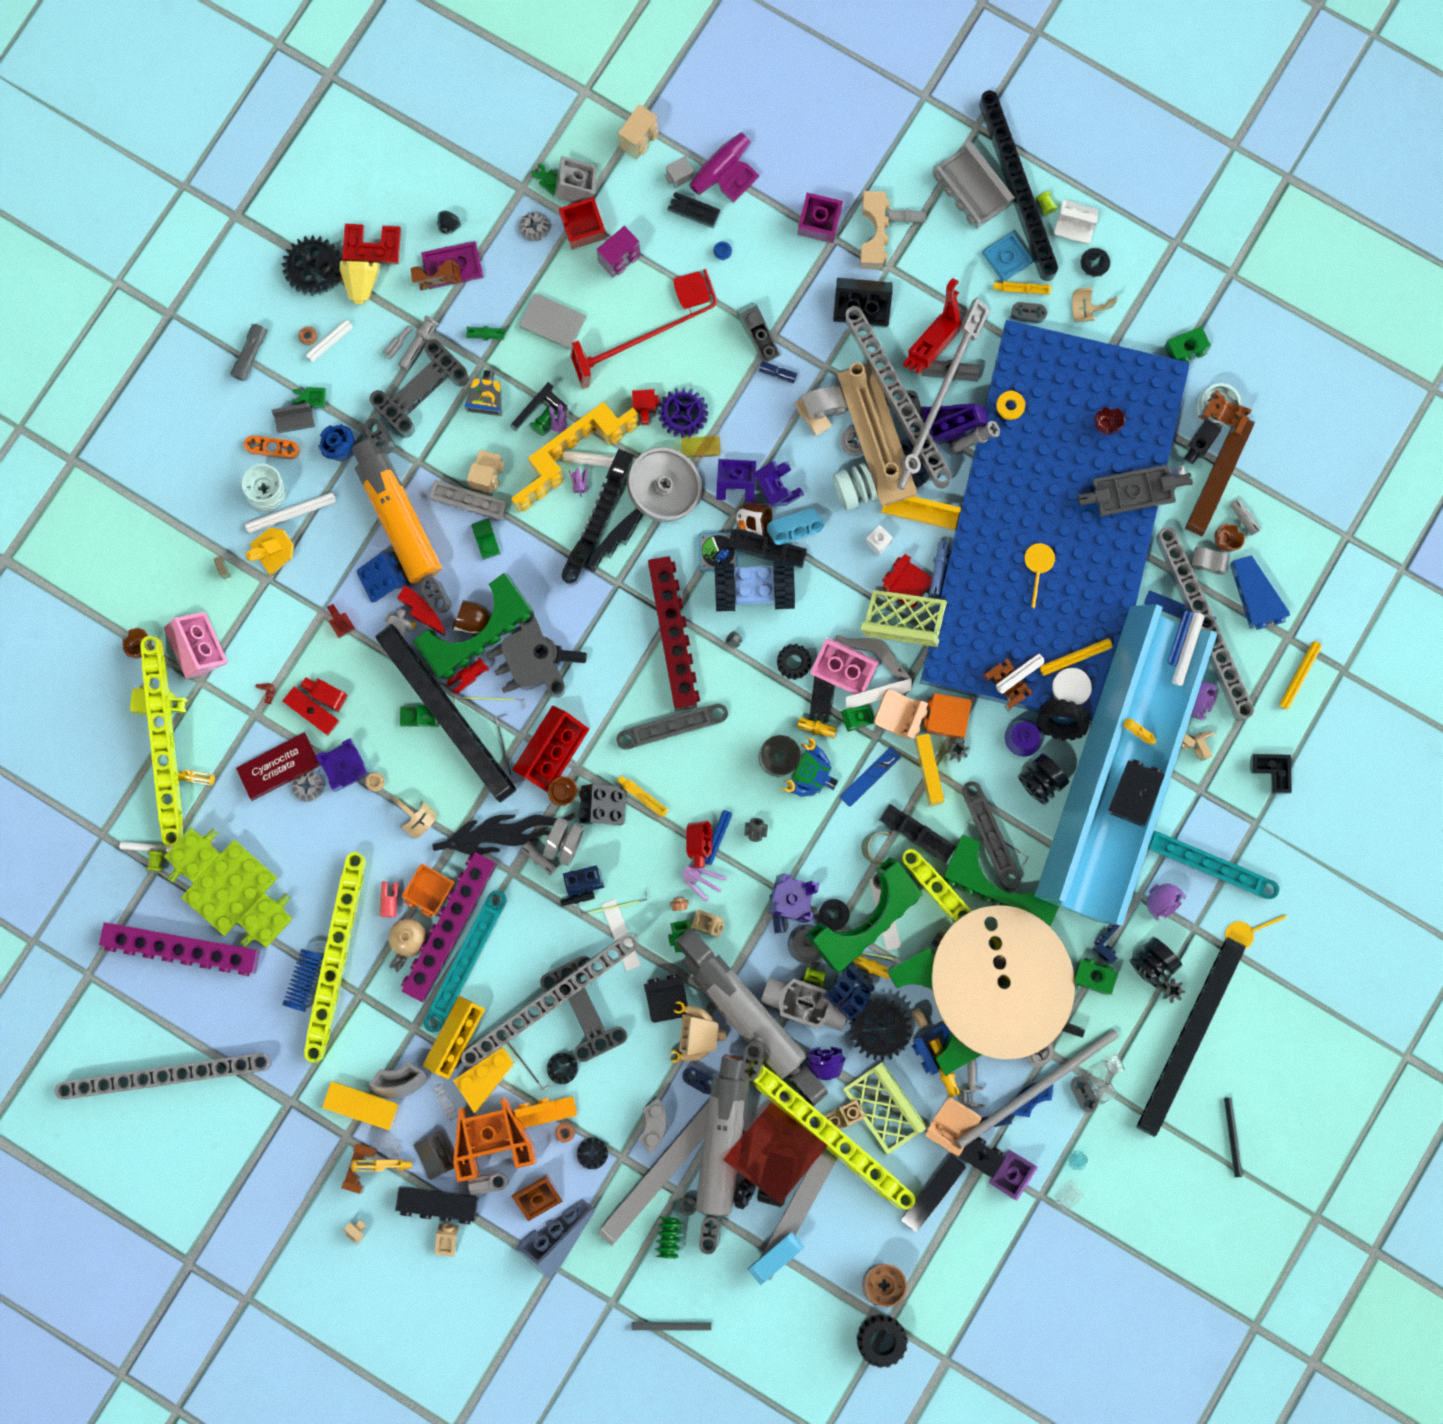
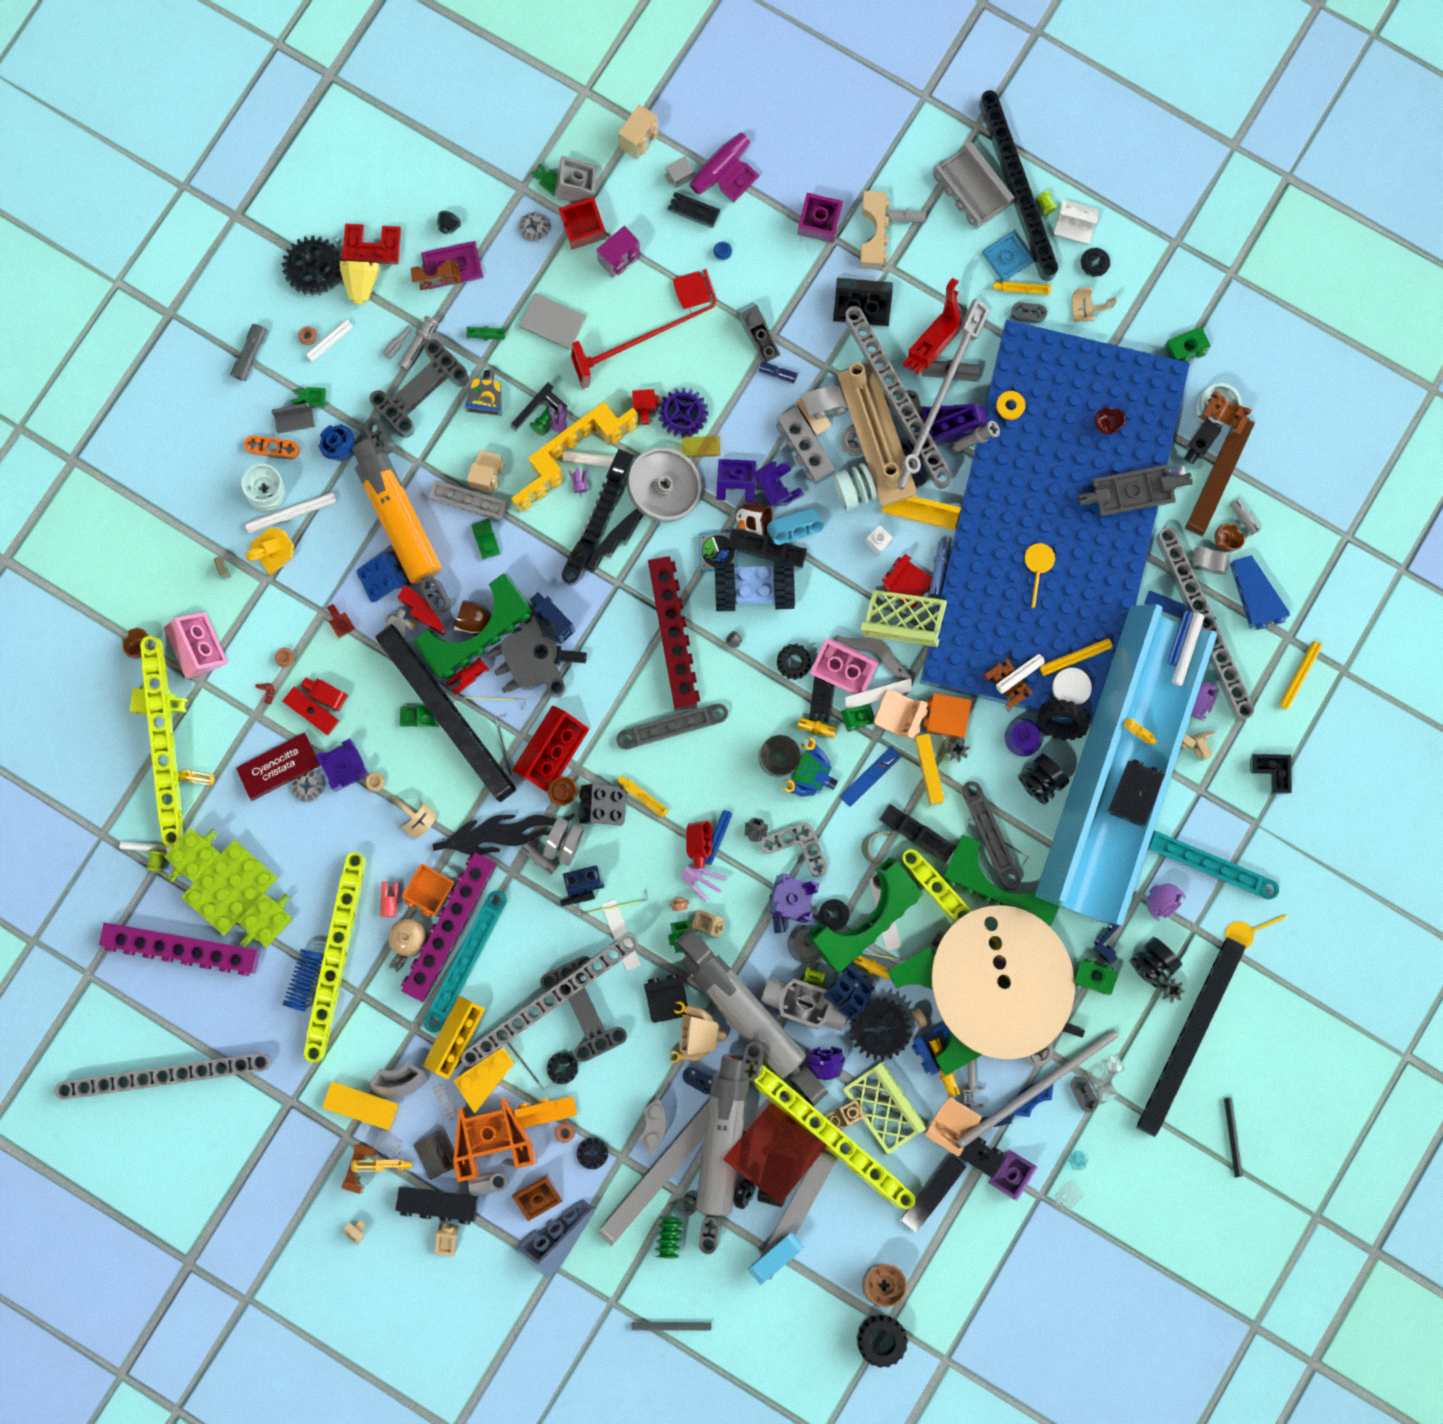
none -> nougat plate [275,648,295,667]
none -> dark blue hips [530,592,576,644]
none -> light grey beam [760,823,827,877]
none -> light grey brick [776,406,836,485]

